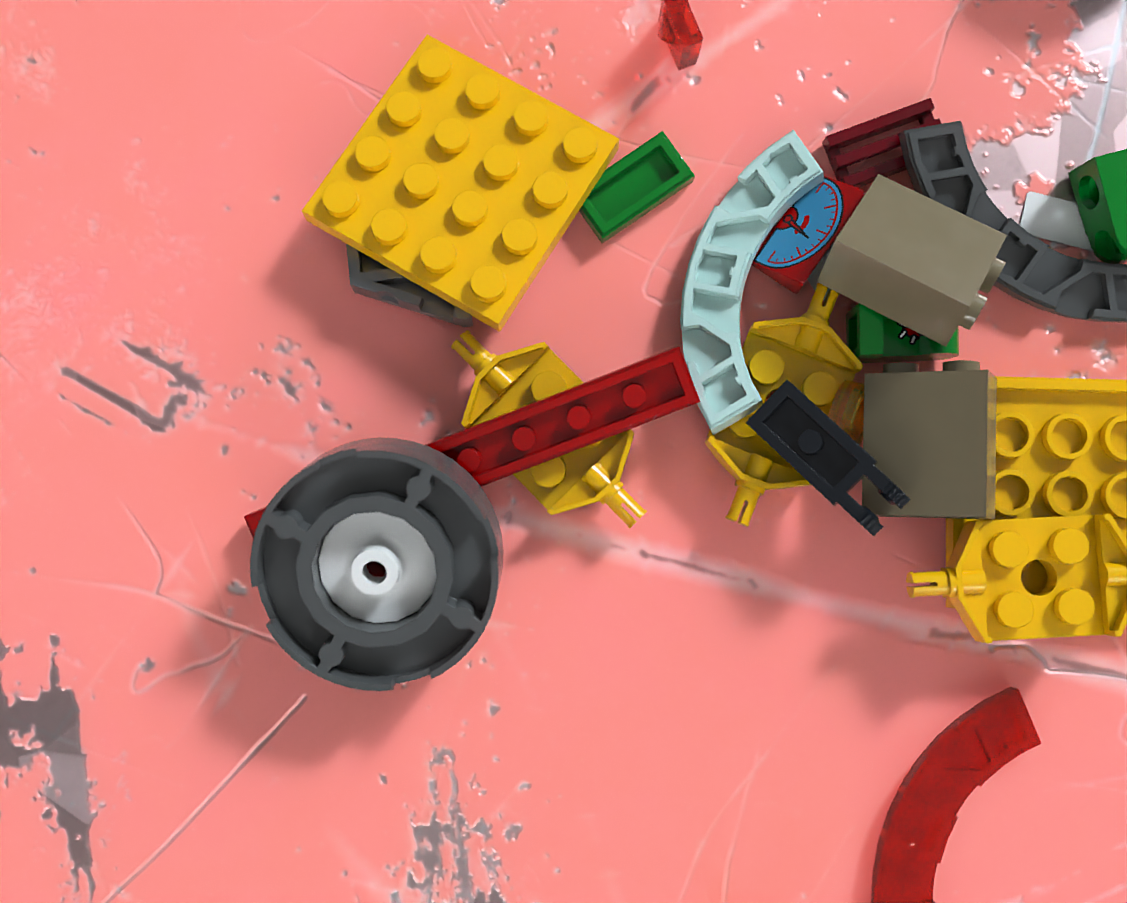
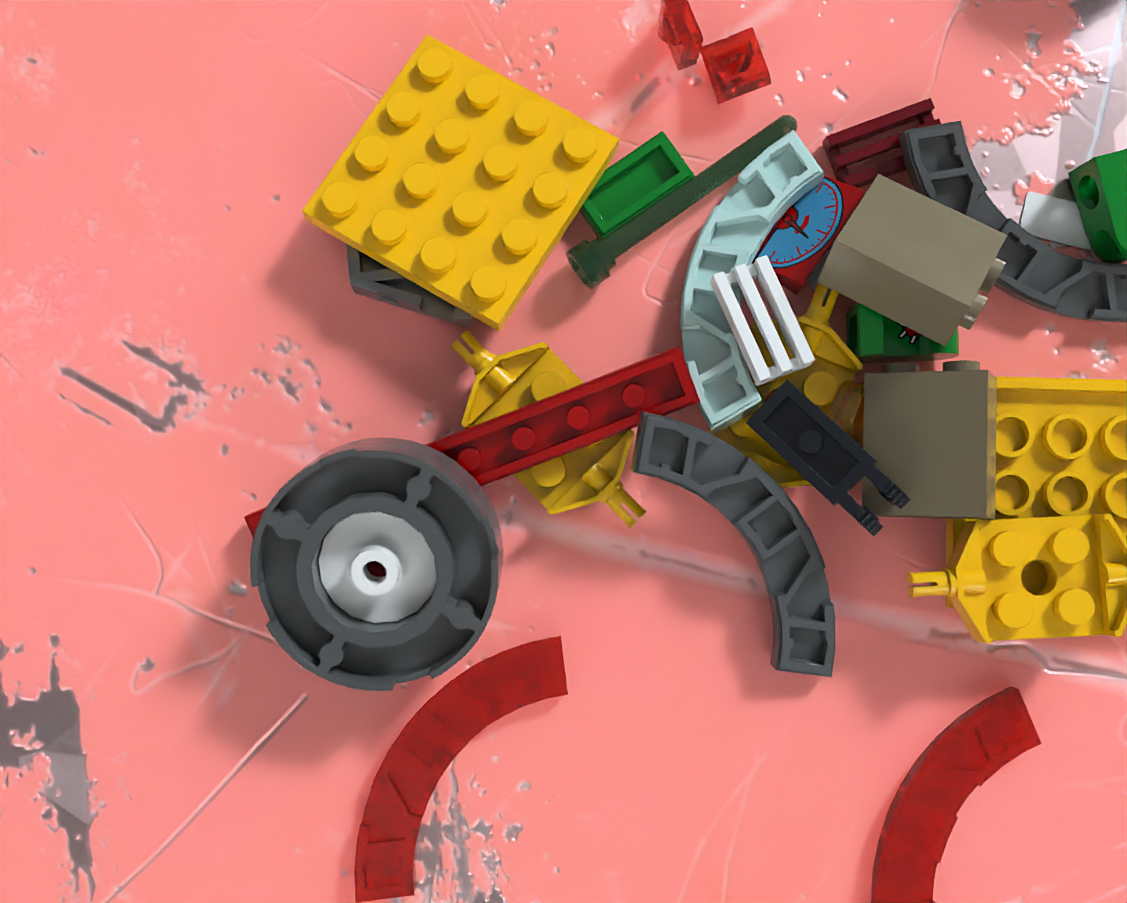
none -> clear red tile [354,635,568,903]
none -> clear green piece [566,114,798,290]
none -> dark grey tile [630,411,835,677]
none -> clear red tile [699,27,771,104]
none -> white tile [710,255,815,386]

